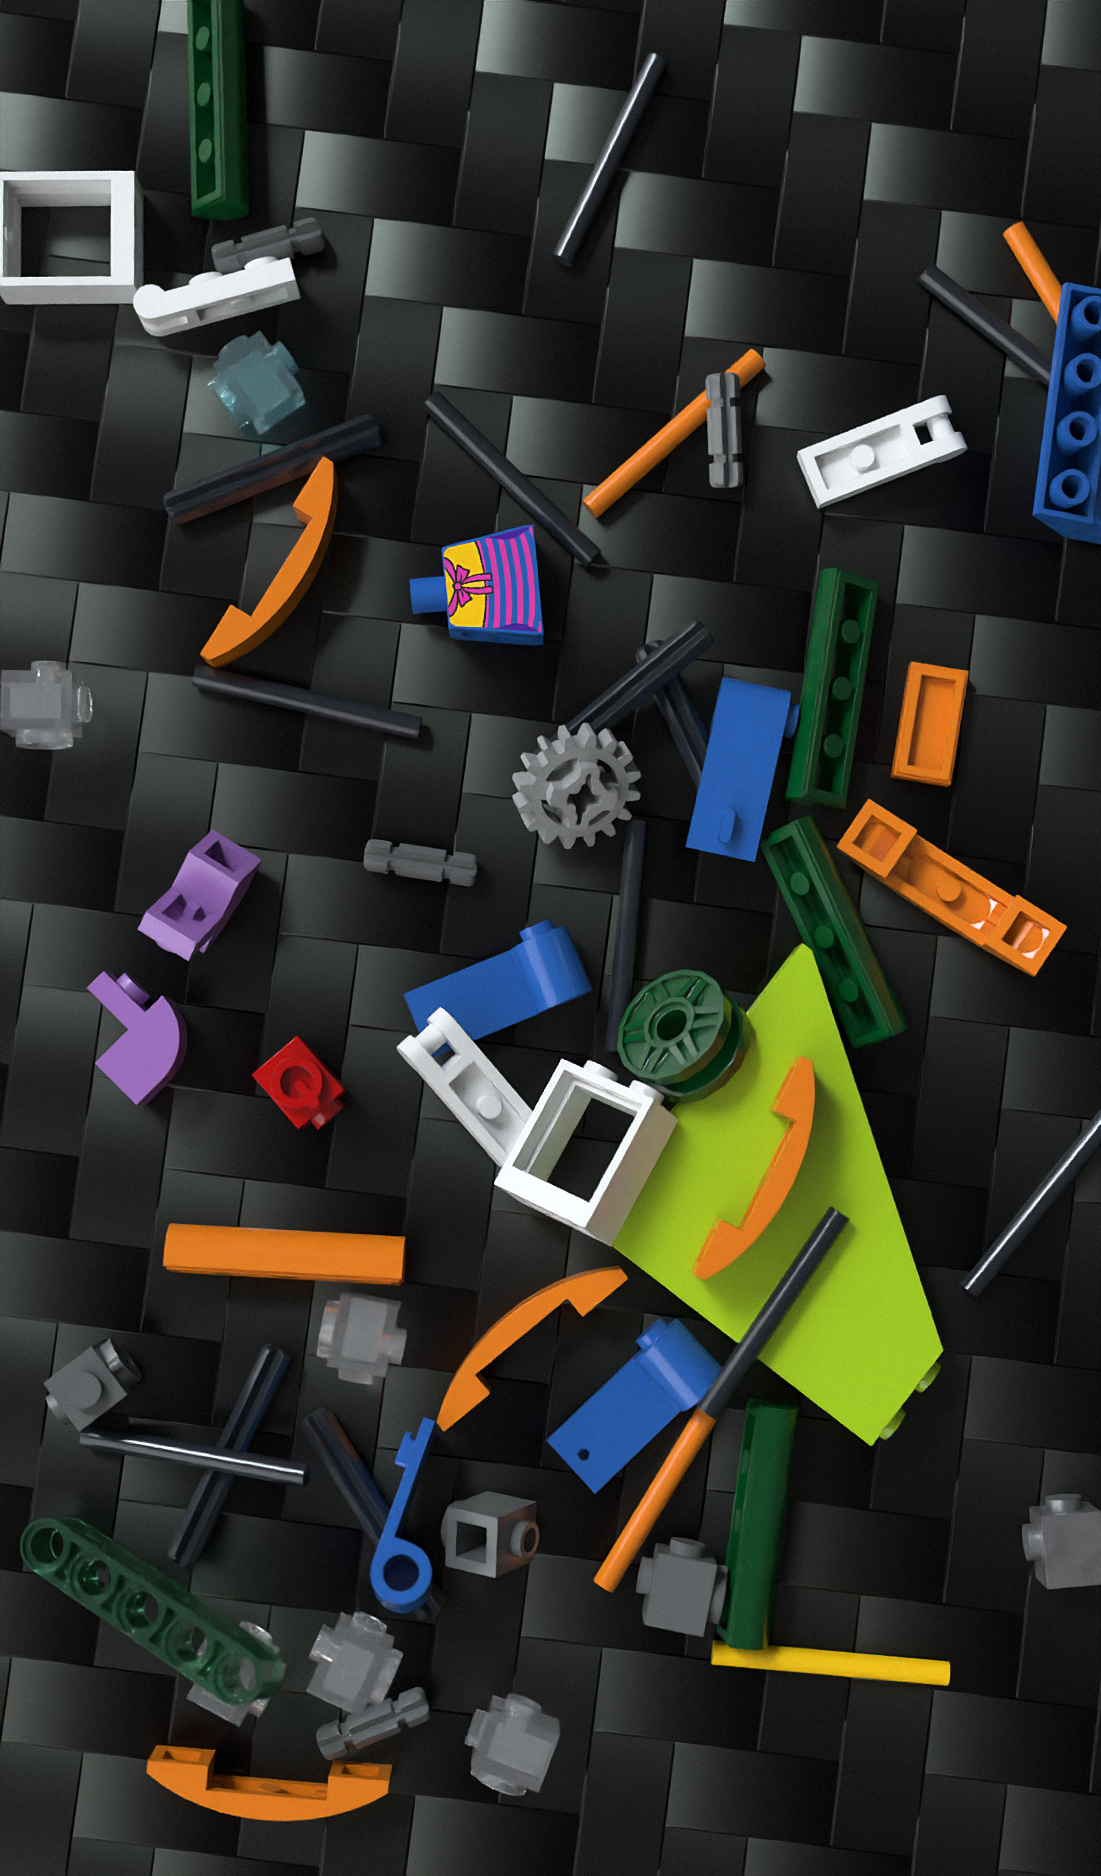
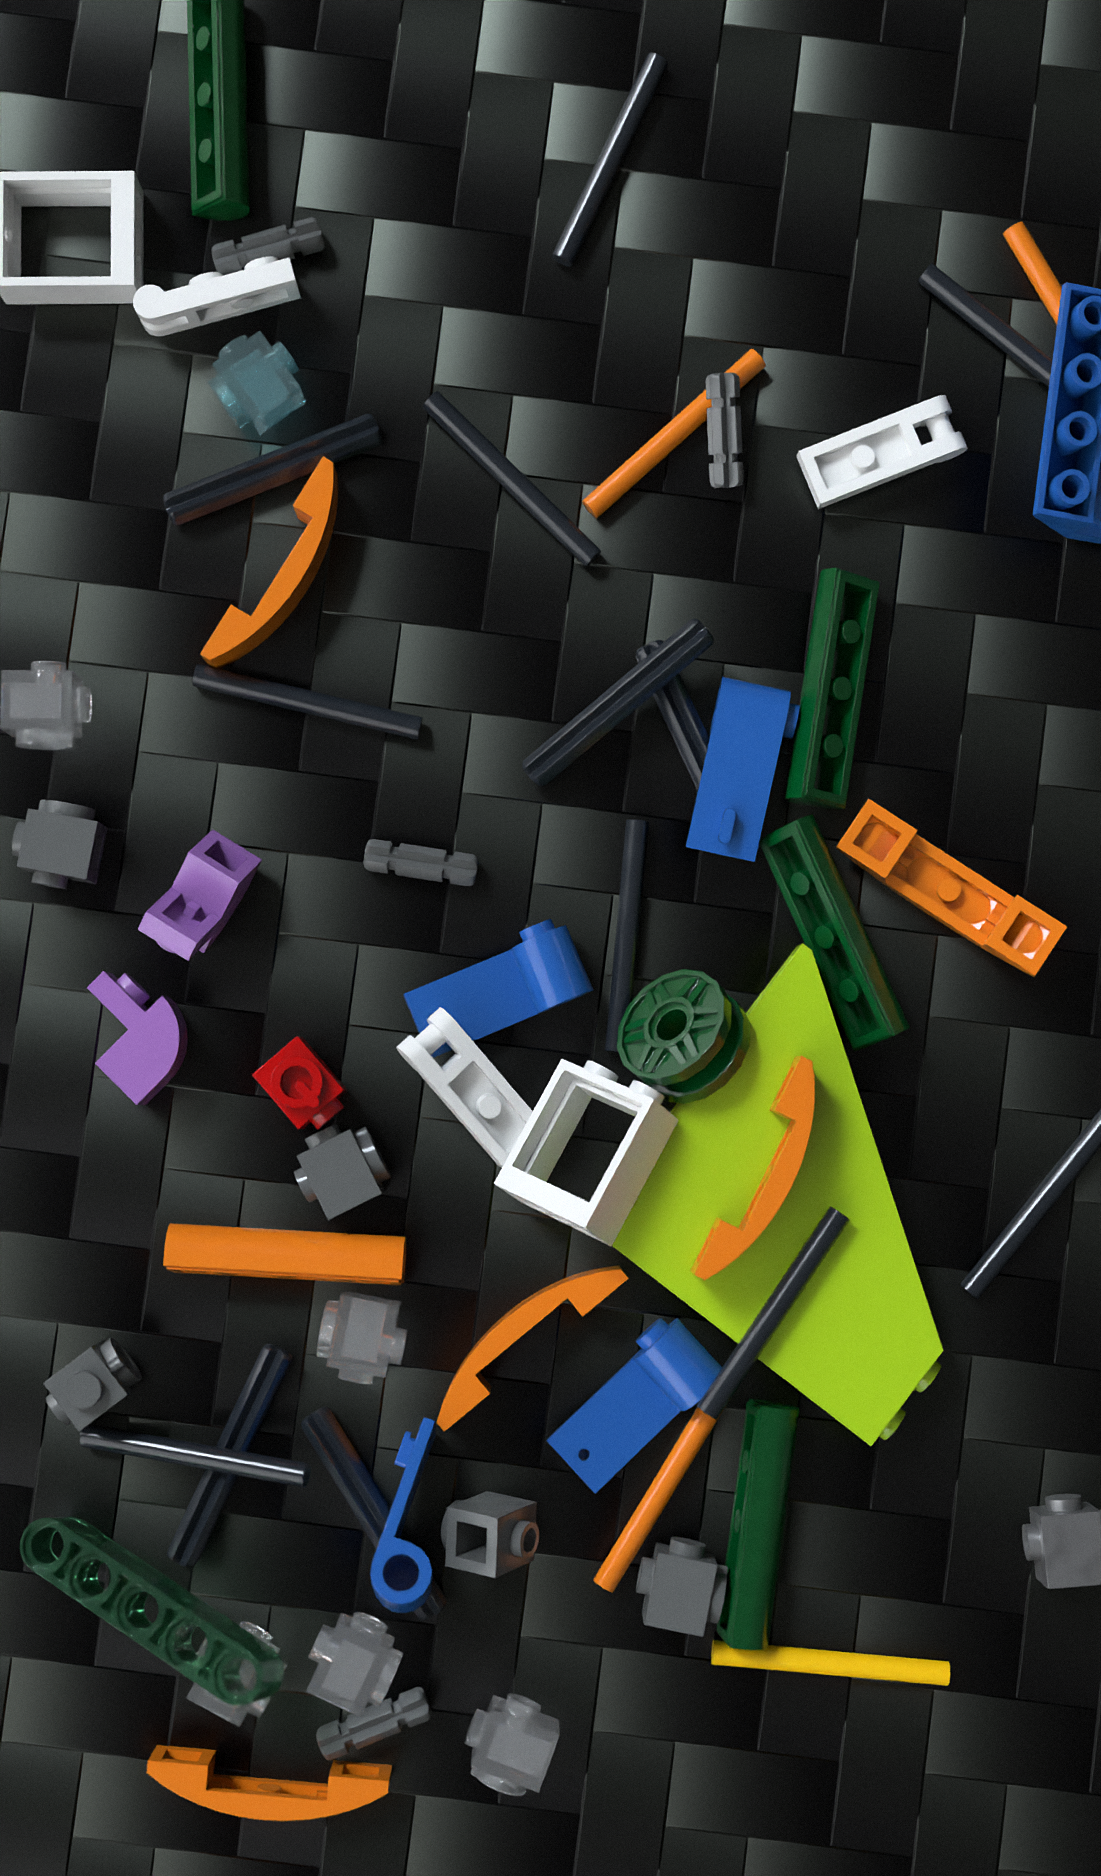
torso [410,525,543,646] -> none
light grey gear [512,723,641,849] -> none
orange tile [891,662,969,787] -> none
none -> dark grey brick [12,800,108,889]
none -> dark grey brick [294,1124,391,1220]

